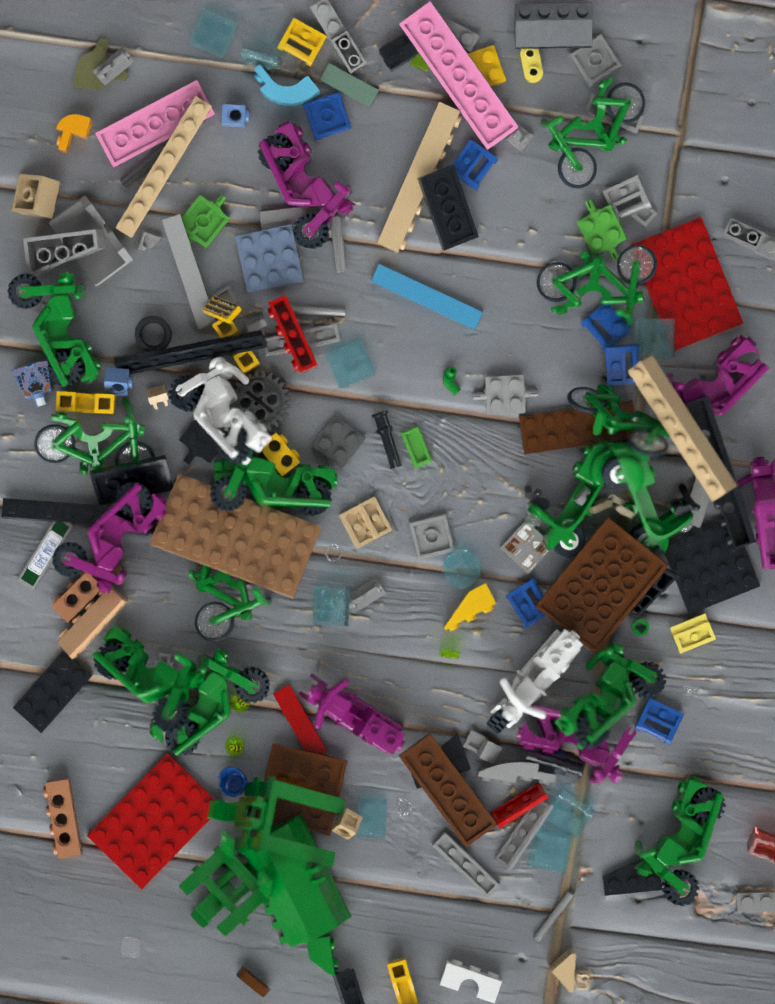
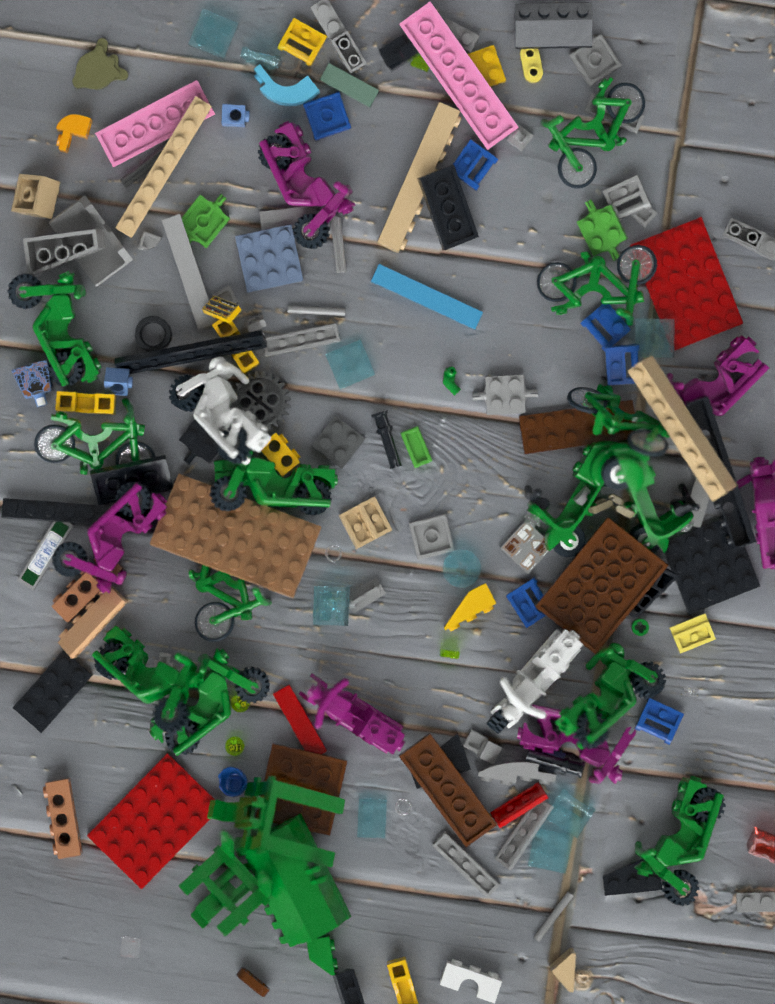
light grey hinge [93,47,134,86] -> none
tan tile [146,384,168,409] -> none
red brick [267,295,318,374] -> none
tan brick [331,808,363,840] -> none

